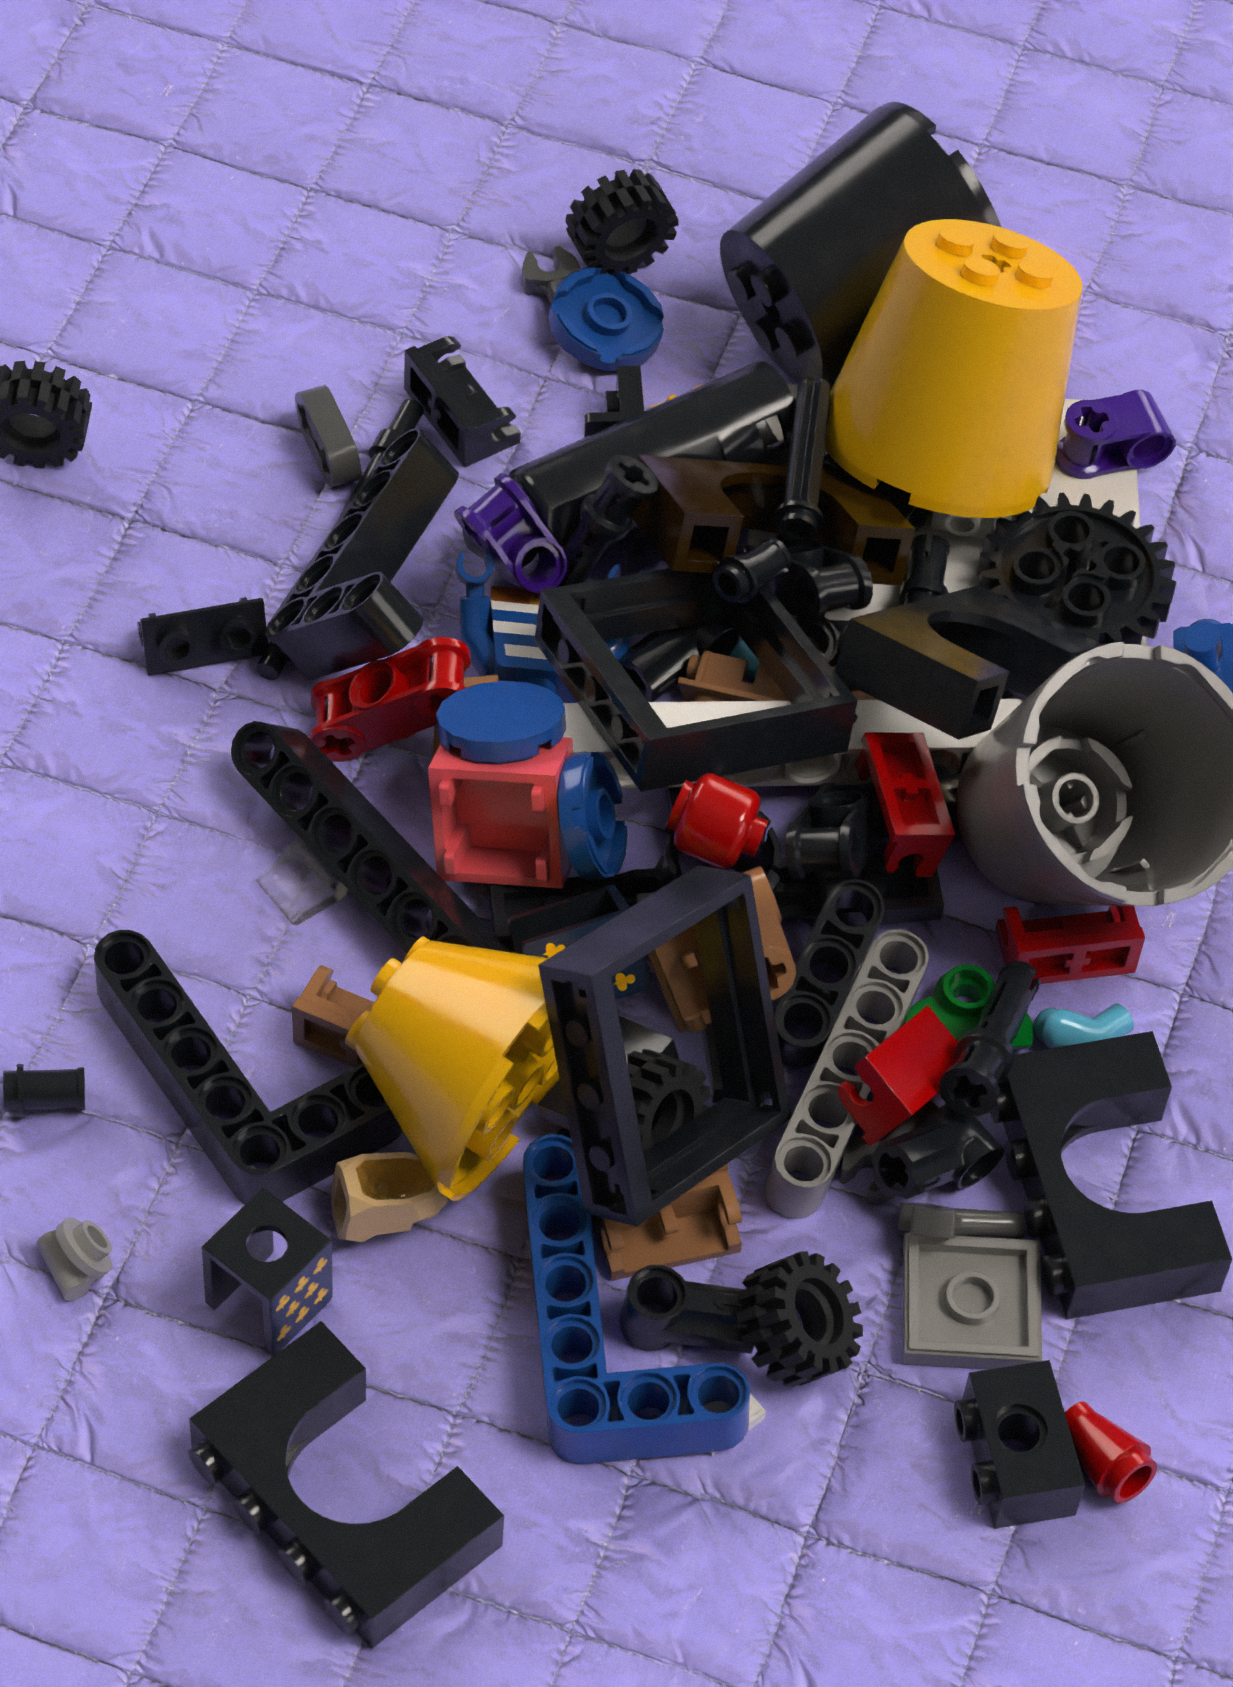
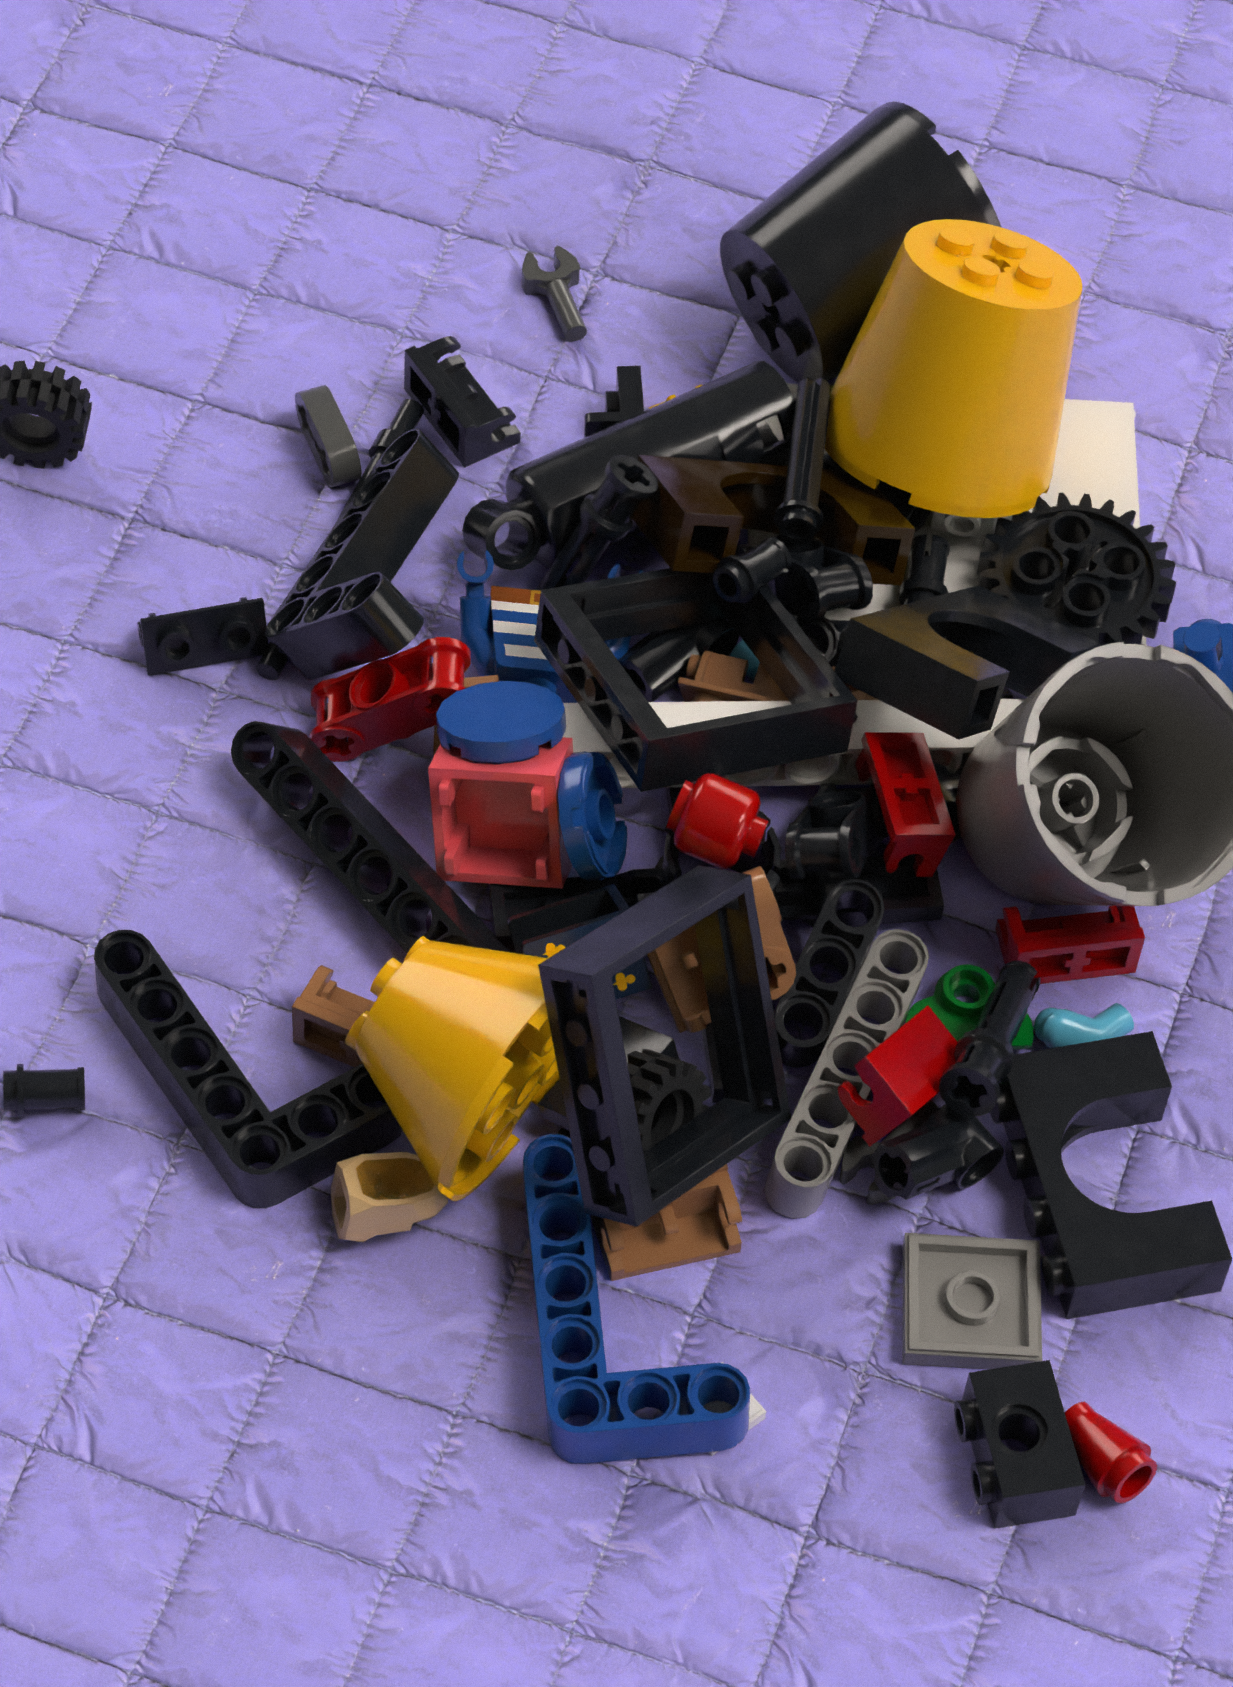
light grey plate [37,1218,112,1301] -> none
black arch [188,1321,504,1649] -> none
black piece [202,1187,333,1356] -> none
clear slope [255,837,350,926] -> none
dark purple piece [454,473,567,593] -> none
blue tile [548,268,664,371] -> none
black tyre [565,169,679,276] -> none
black piece [619,1265,754,1354] -> none
black tyre [736,1251,863,1387] -> none
dark grey bar [898,1203,1026,1239] -> none
dark purple piece [1055,390,1176,479] -> none

